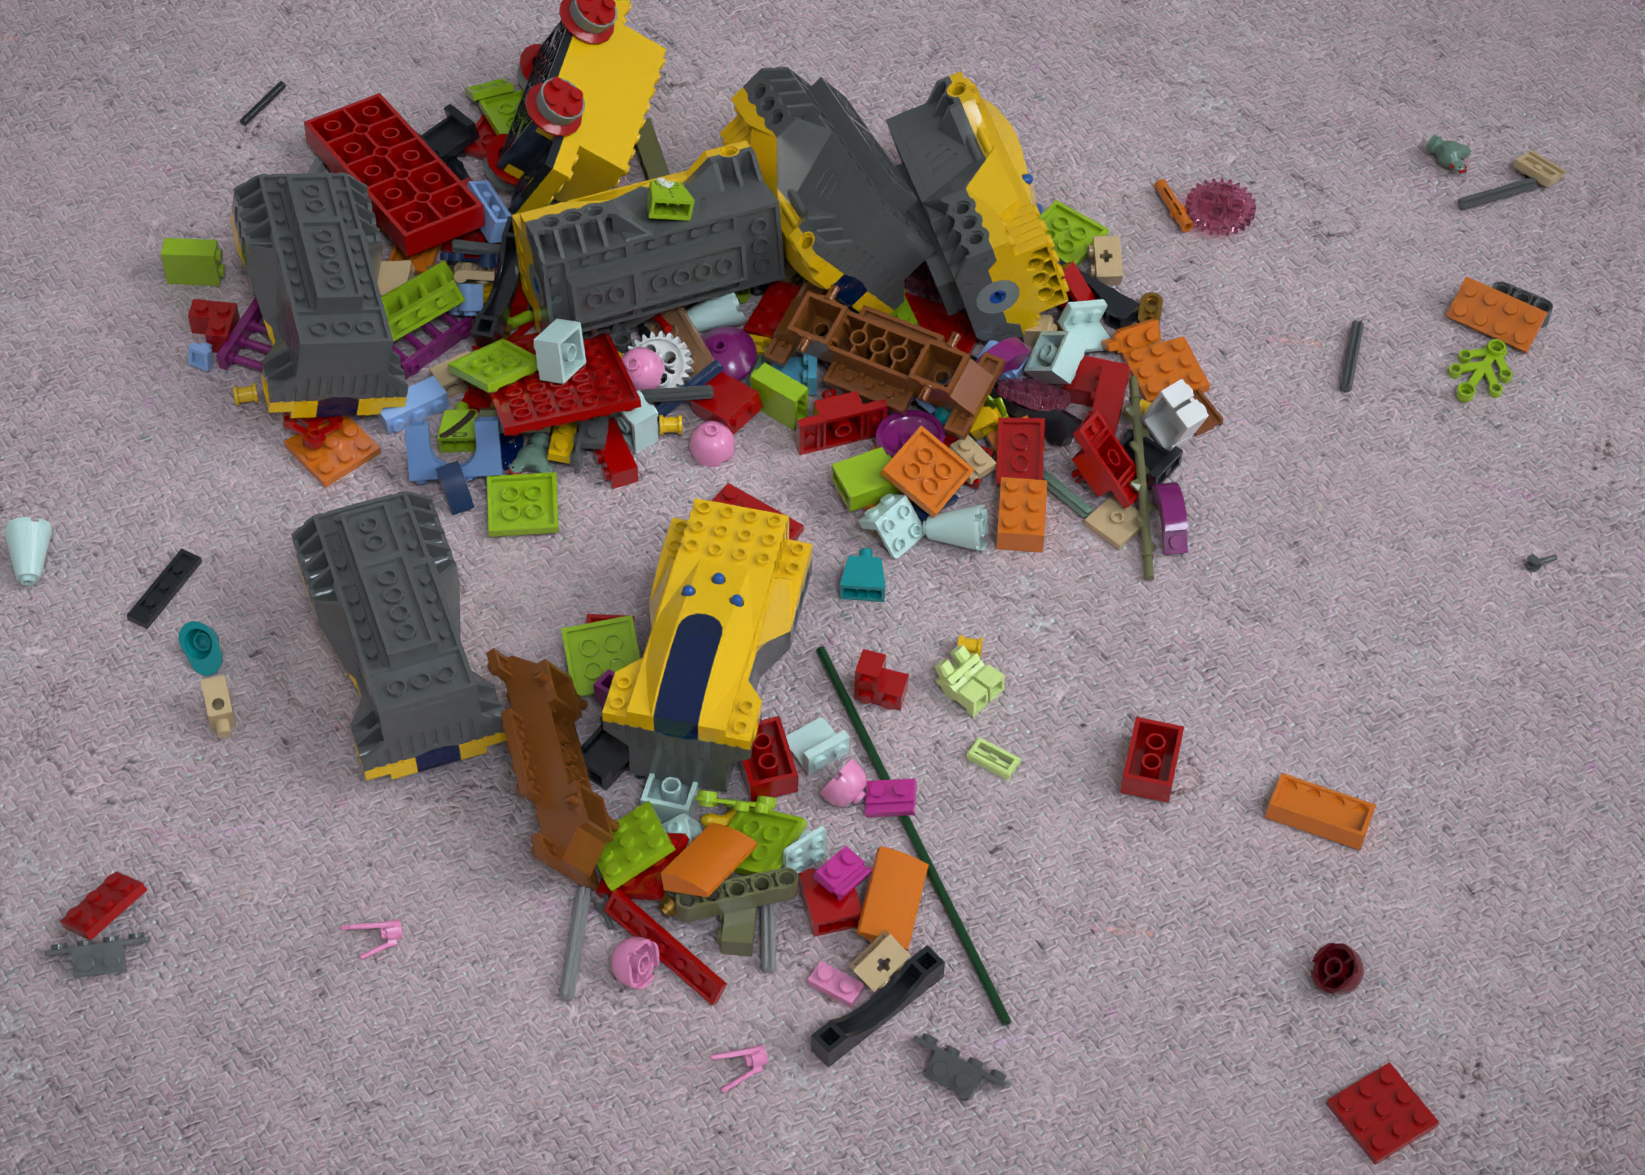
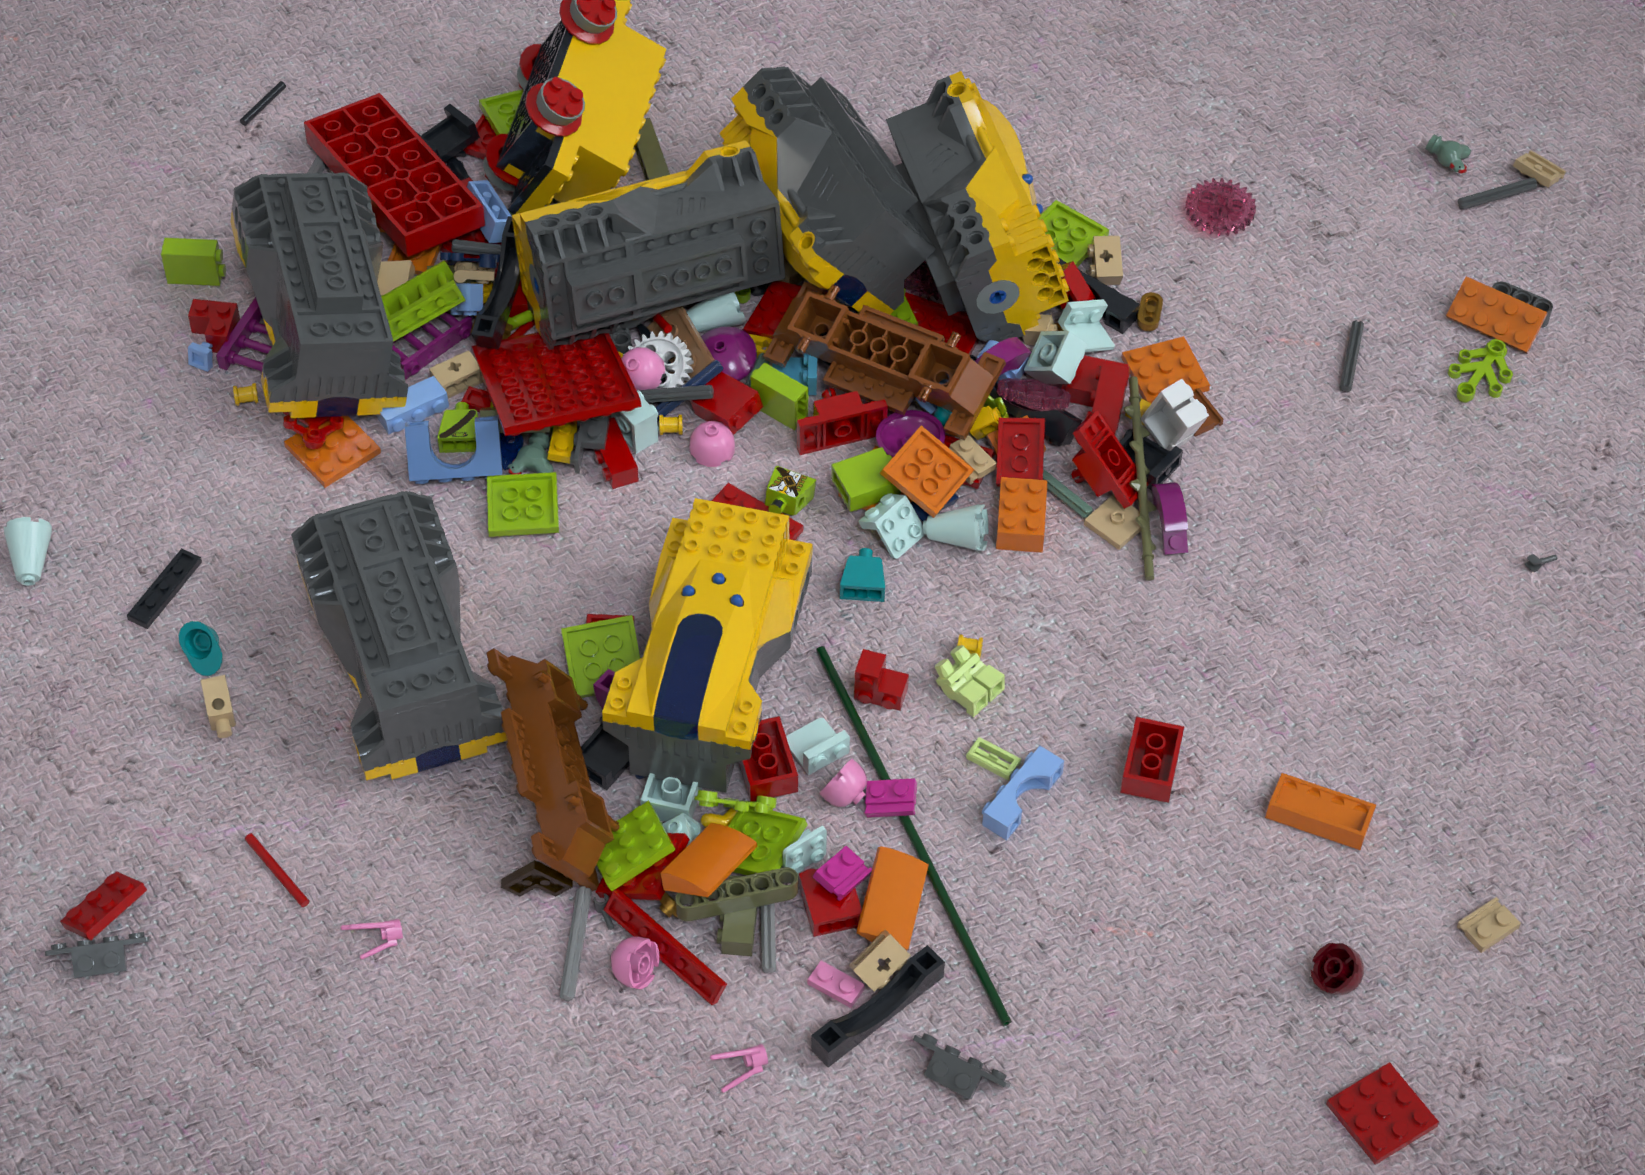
dark blue slope [436,461,474,515] -> none
lime plate [448,338,538,393] -> none
lime tile [464,78,515,101] -> none
light aqua brick [534,319,586,384] -> none
lime torso [646,178,695,221] -> none
orange hinge [1102,318,1161,353] -> none
orange pin [1154,179,1194,232] -> none
none -> red bar [245,833,310,907]
none -> dark brown plate [501,860,573,897]
none -> lime torso [765,466,816,516]
none -> light blue arch [982,746,1064,841]
none -> tan plate [1457,897,1521,953]

